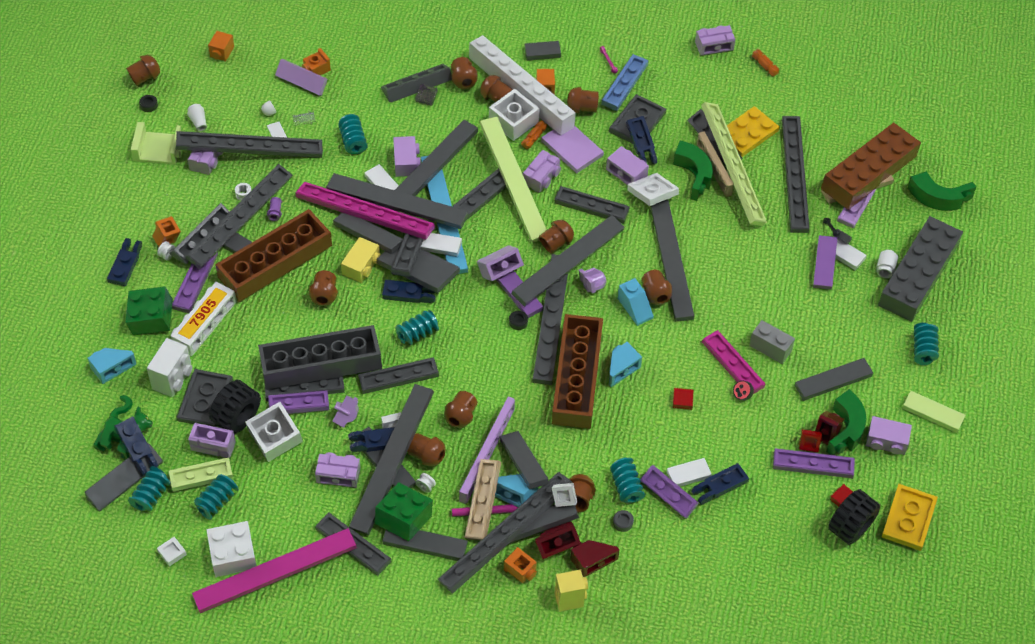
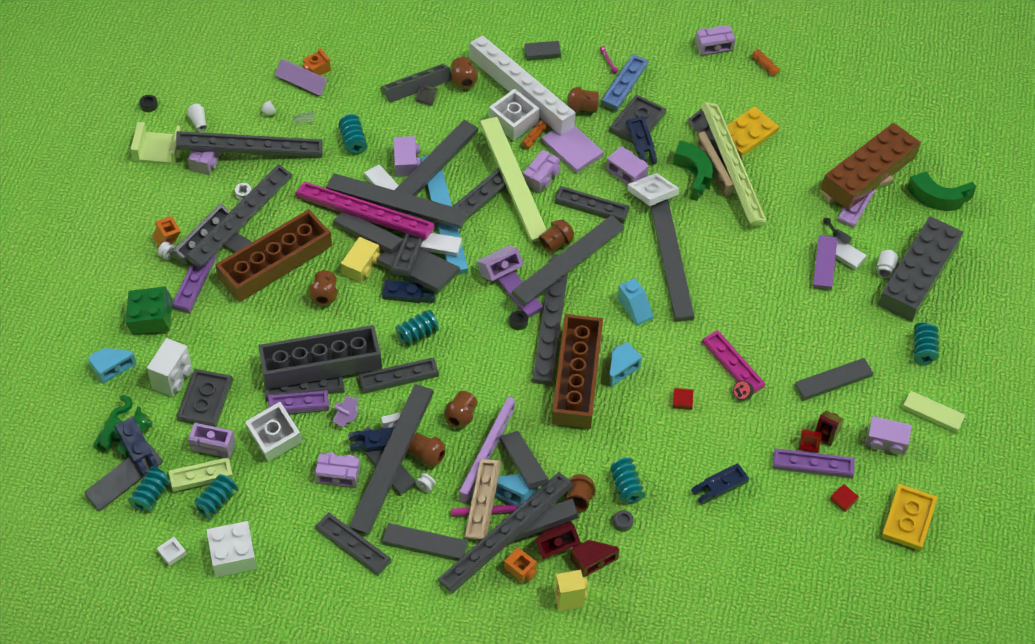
dark blue hinge [107,238,142,286] -> none
dark orange piece [126,55,160,86] -> none
white brick [171,282,237,356] -> none
dark pink tile [192,528,357,613] -> none
orange brick [208,31,234,61] -> none
black tyre [209,380,261,434] -> none
white sticker [267,122,287,138] -> none
medium lavender pin [267,197,282,221] -> none
green brick [375,482,433,541] -> none
dark orange piece [480,75,513,102] -> none
orange brick [536,69,555,94] -> none
white plate [552,483,577,507] -> none
lavender piece [579,268,606,293] -> none
medium lavender tile [640,464,699,519] -> none
dark orange piece [642,269,672,305] -> none
white tile [666,458,712,487] -> none
light grey brick [749,320,795,364] -> none
dark grey tile [782,116,810,233] -> none
green arch [826,389,866,455] -> none
black tyre [828,489,880,545] -> none

